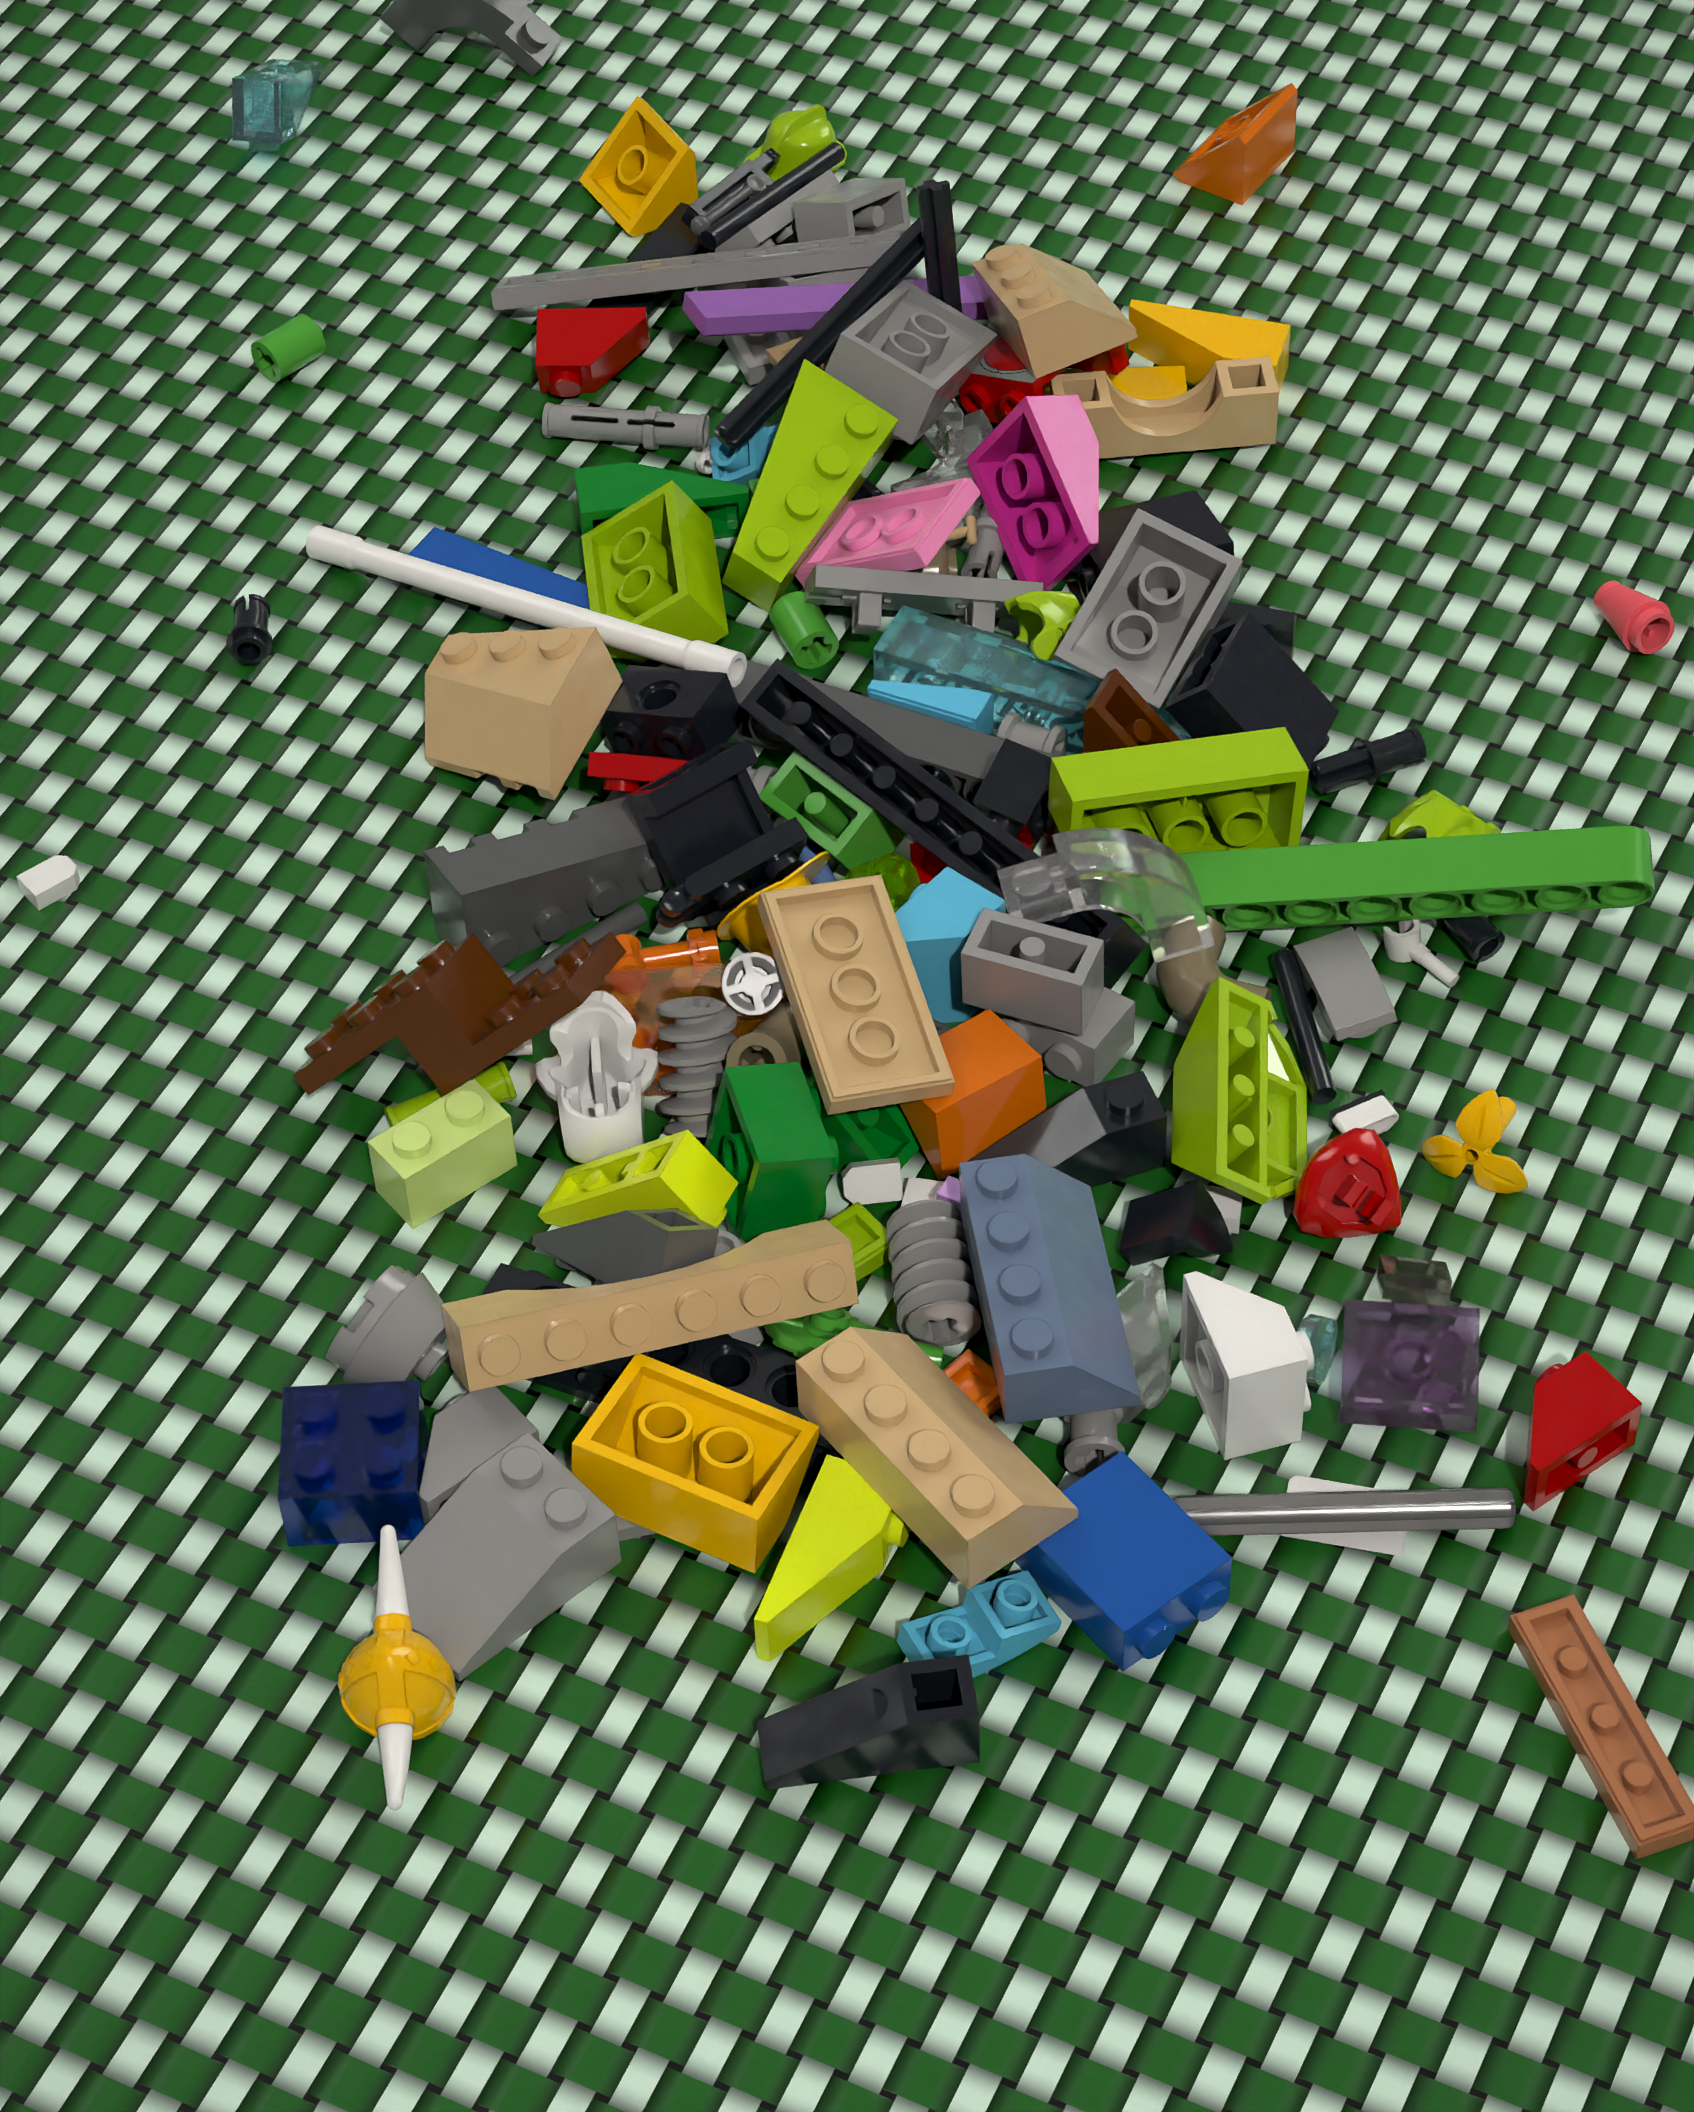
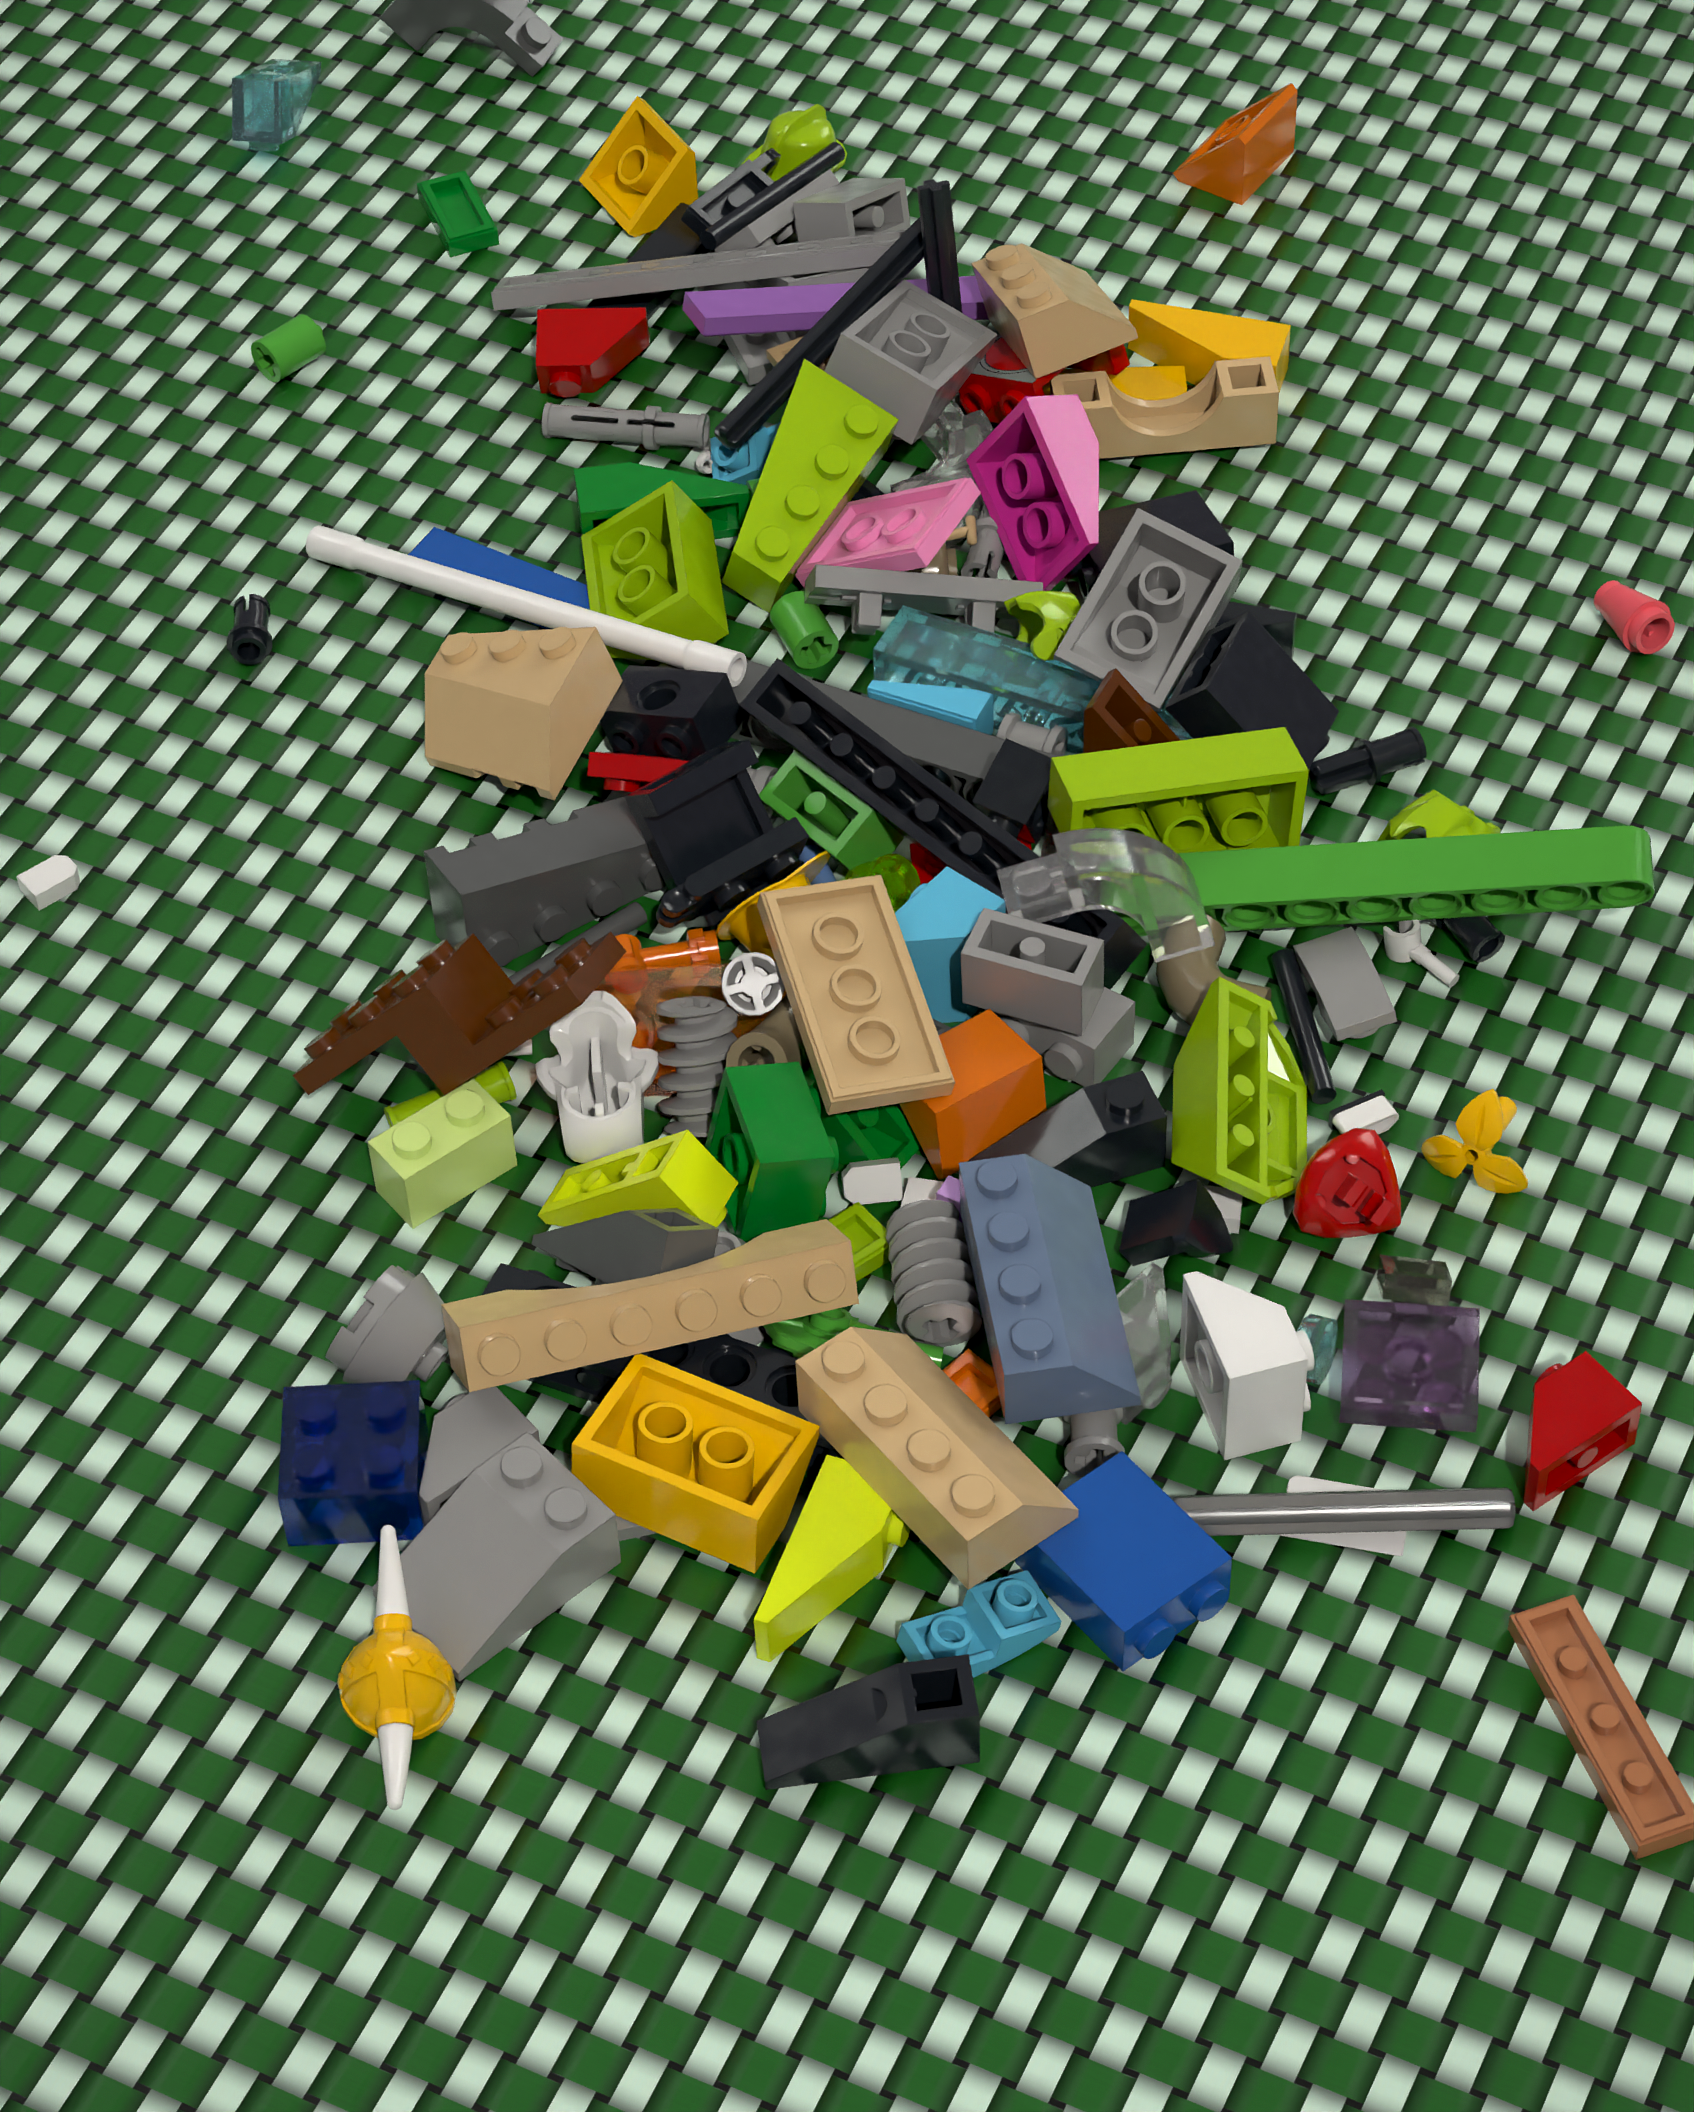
dark grey hinge [690,174,767,236] -> none
none -> green tile [417,171,499,257]

